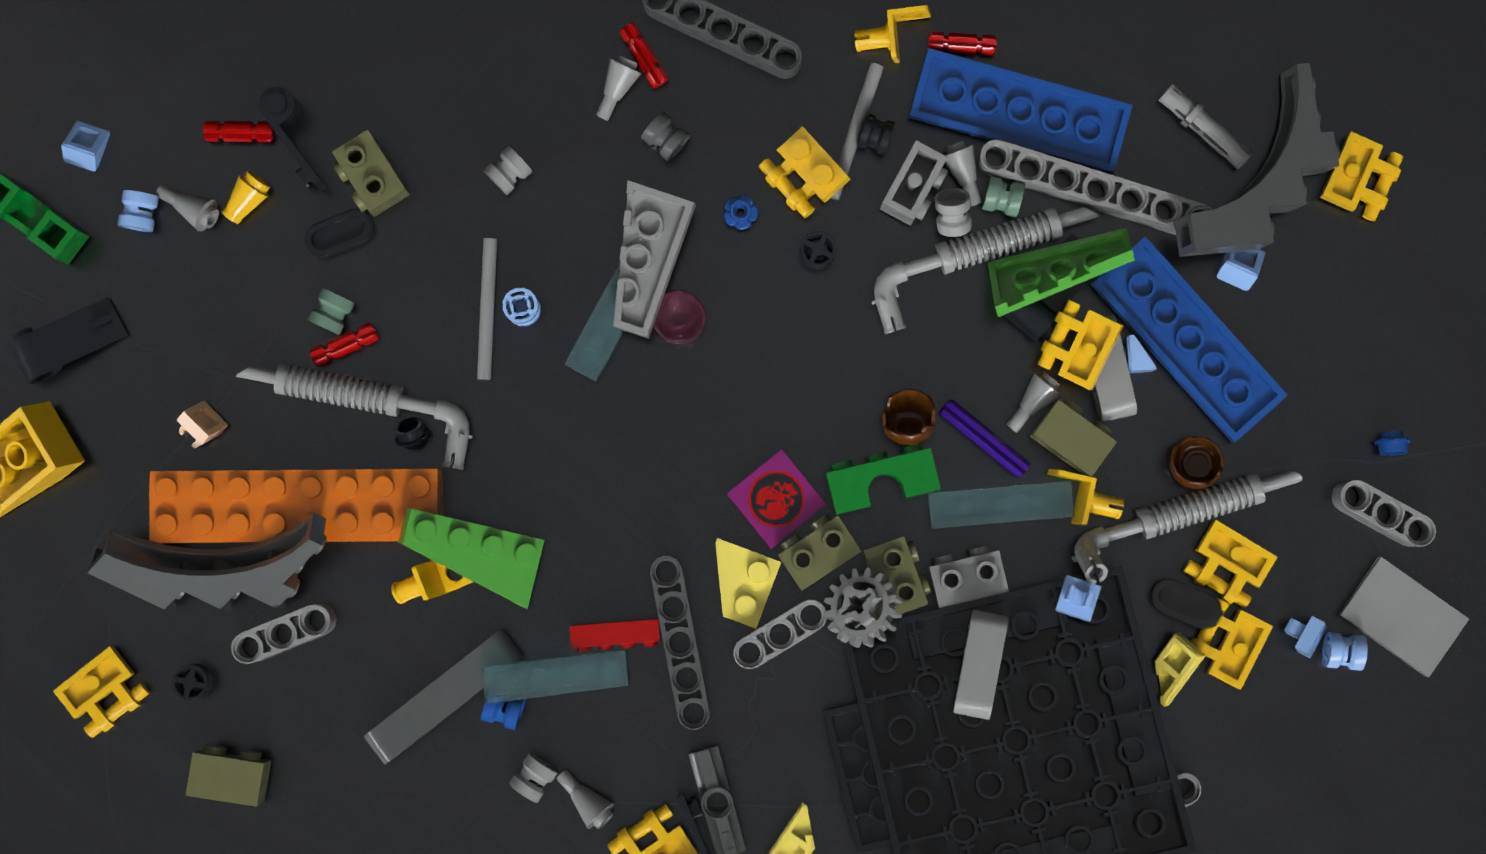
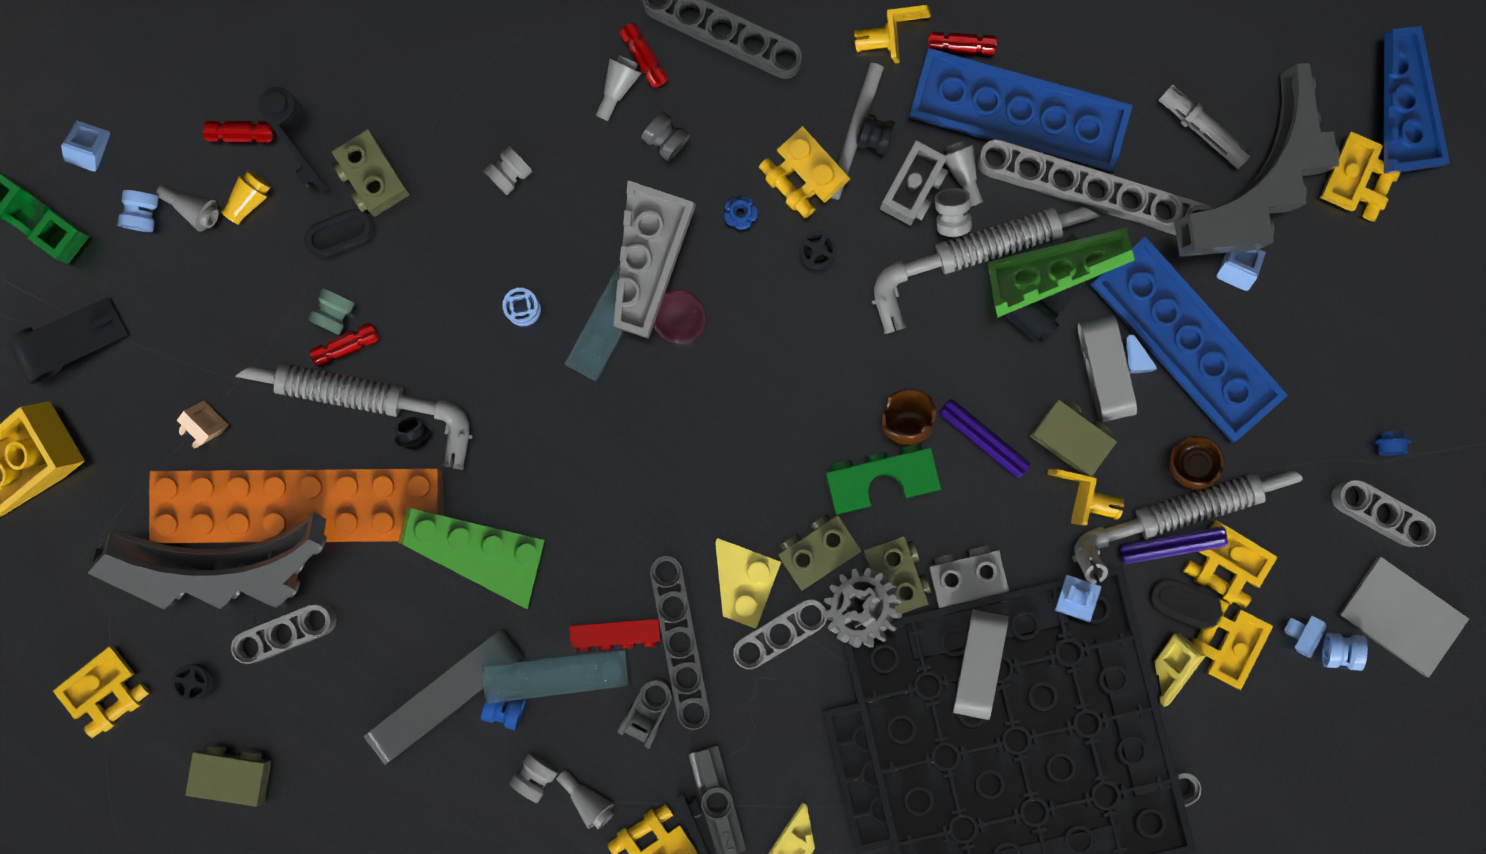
yellow bracket [391,561,473,604] -> none
light grey bar [477,238,497,380] -> none
tile [727,449,826,549] -> none
clear light blue plate [928,481,1074,529] -> none
sand green wheel [982,175,1025,218] -> none
light grey cone [1006,372,1062,433] -> none
yellow plate [1037,299,1124,390] -> none
none -> dark grey piece [617,677,673,749]
none -> dark purple axle [1121,526,1228,564]
none -> blue wing [1384,26,1450,174]

